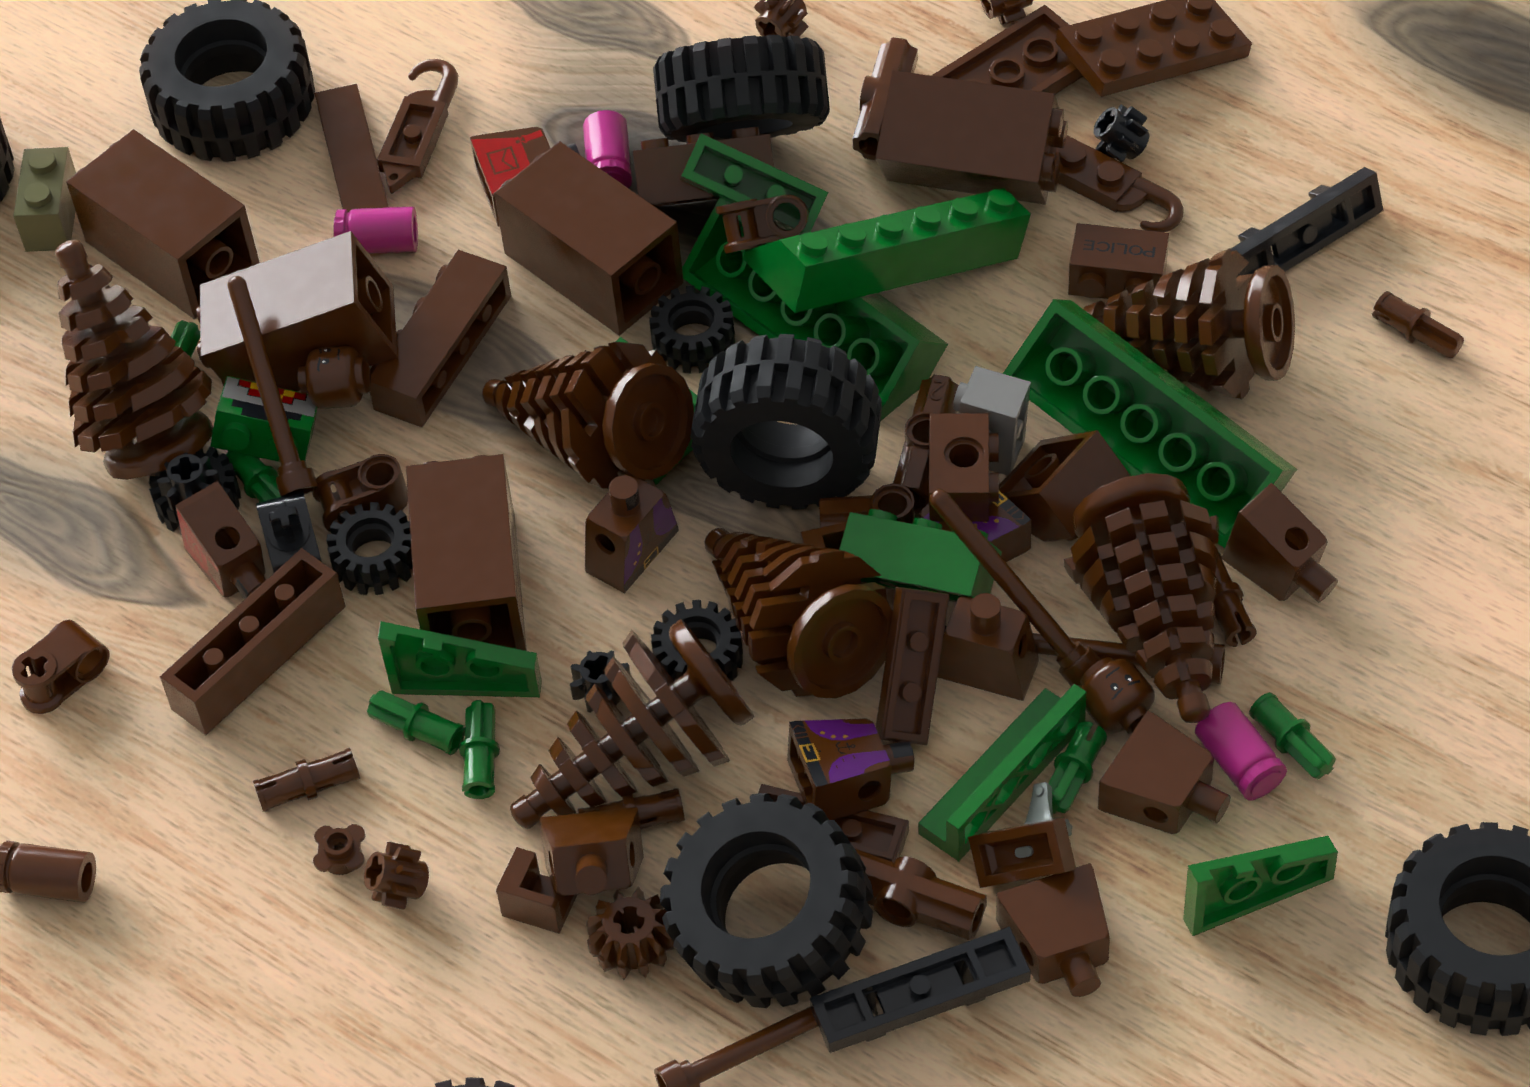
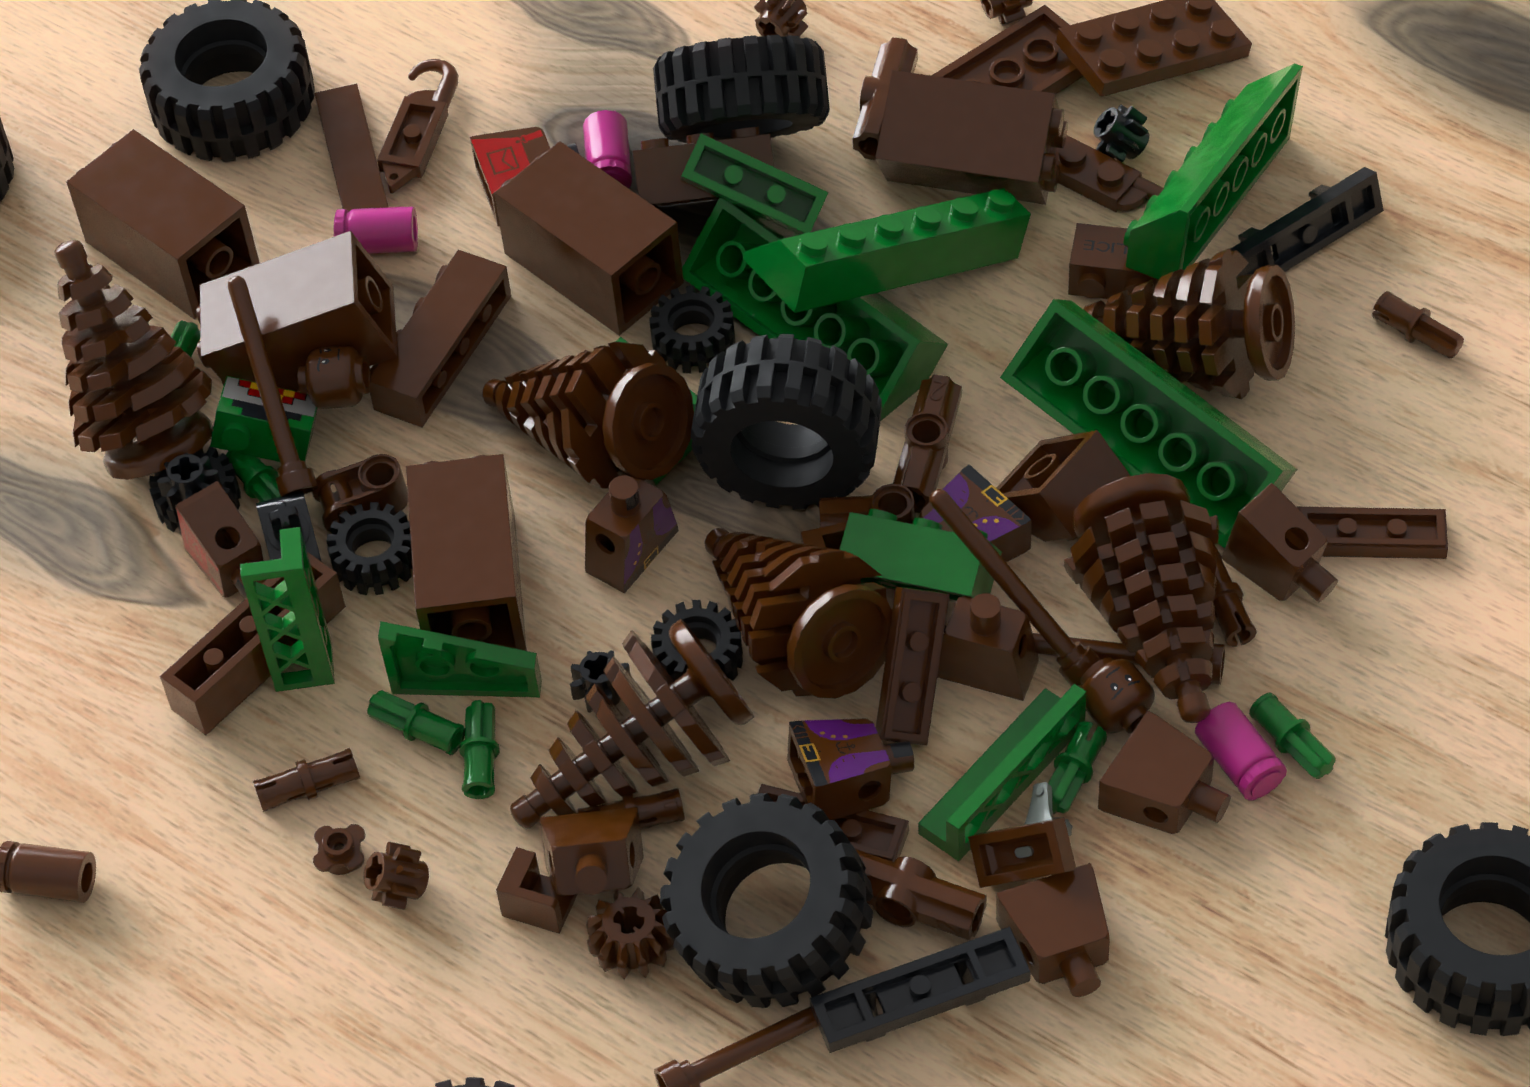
reddish brown piece [12,619,110,714] -> none
olive brick [13,147,76,252] -> none
reddish brown piece [715,195,809,253] -> none
reddish brown brick [929,413,999,522] -> none
light grey brick [953,366,1031,476] -> none
green wing [1183,835,1338,936] -> none
none -> green fence [240,527,335,692]
none -> green slope [1123,63,1303,280]
none -> reddish brown tile [1297,506,1448,559]

